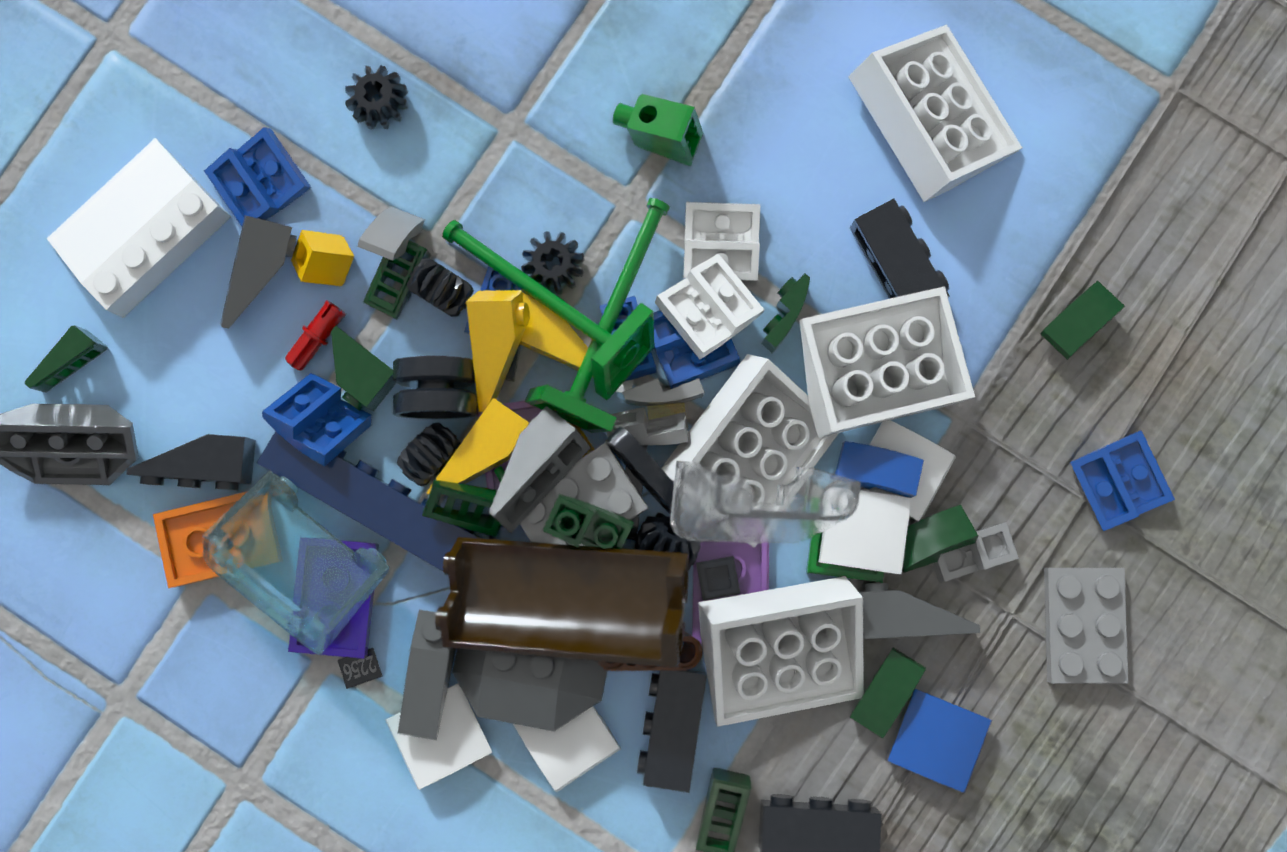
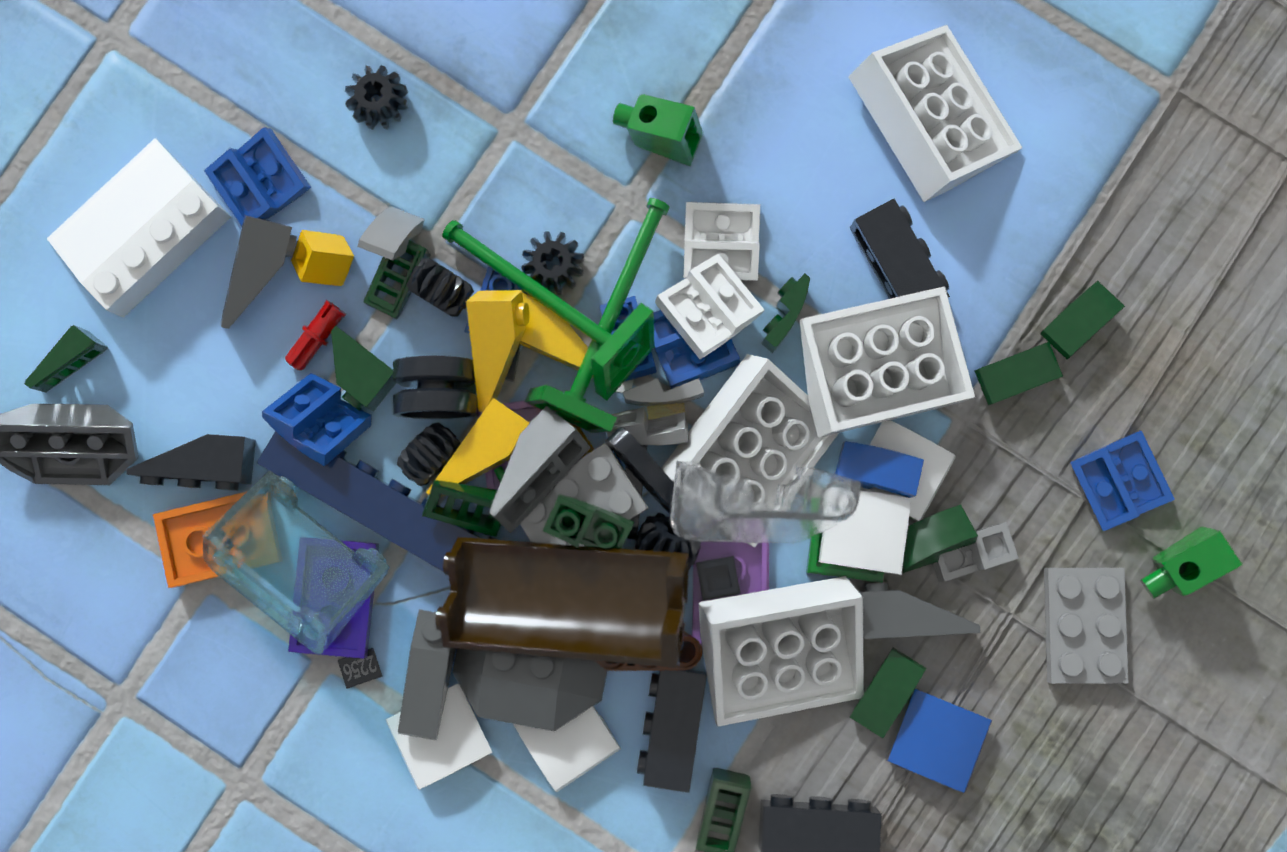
none -> dark green slope [974,342,1063,405]
none -> green torso [1140,526,1243,599]

